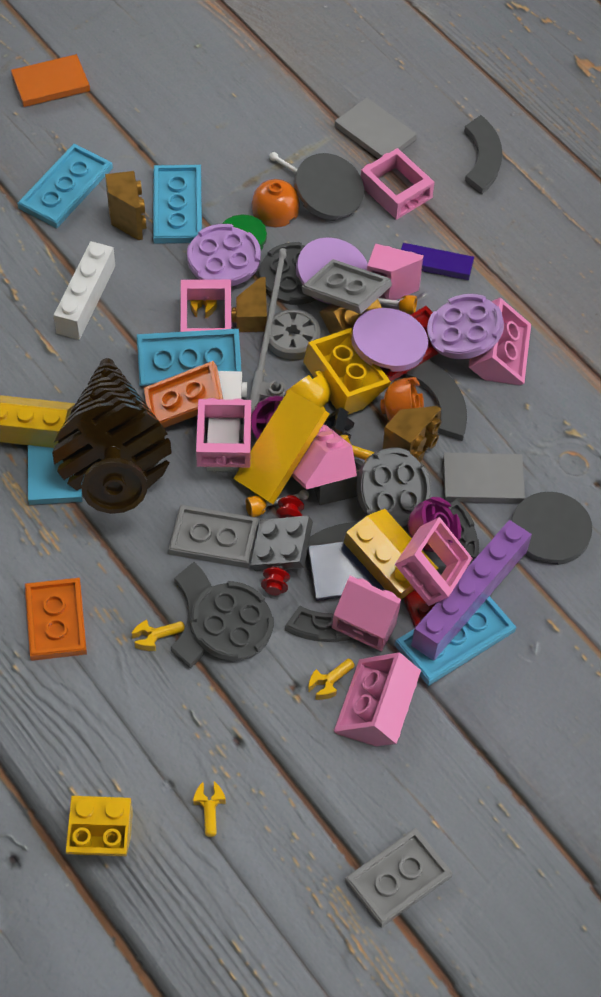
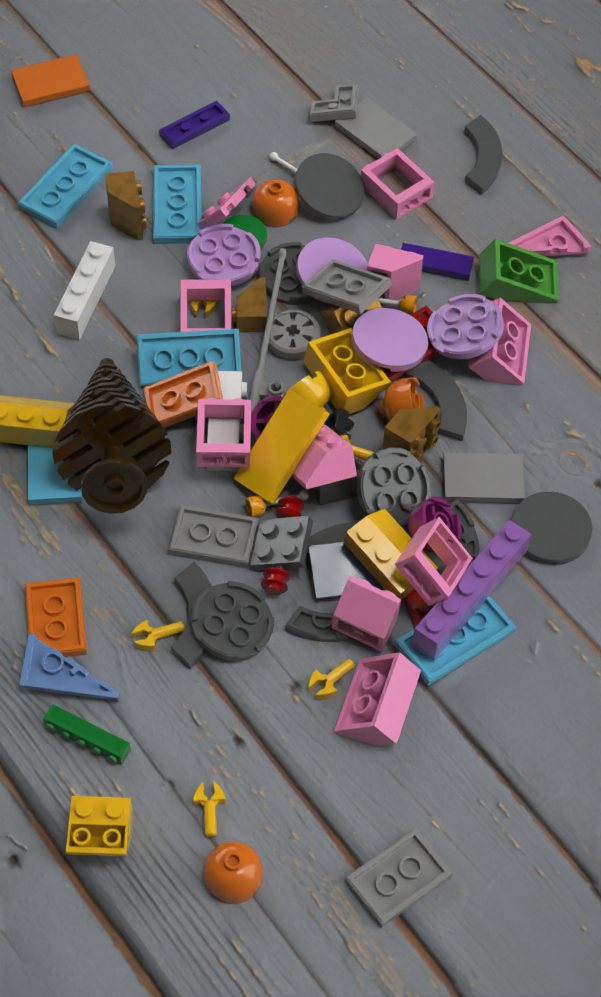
none -> medium blue wing [19,633,120,702]
none -> green piece [43,704,131,764]
none -> dark purple tile [159,101,230,149]
none -> bright pink wing [197,176,256,229]
none -> orange cylinder [204,841,263,904]
none -> light grey tile [309,84,359,122]
none -> bright green slope [479,238,559,303]
none -> bright pink wing [509,215,591,256]

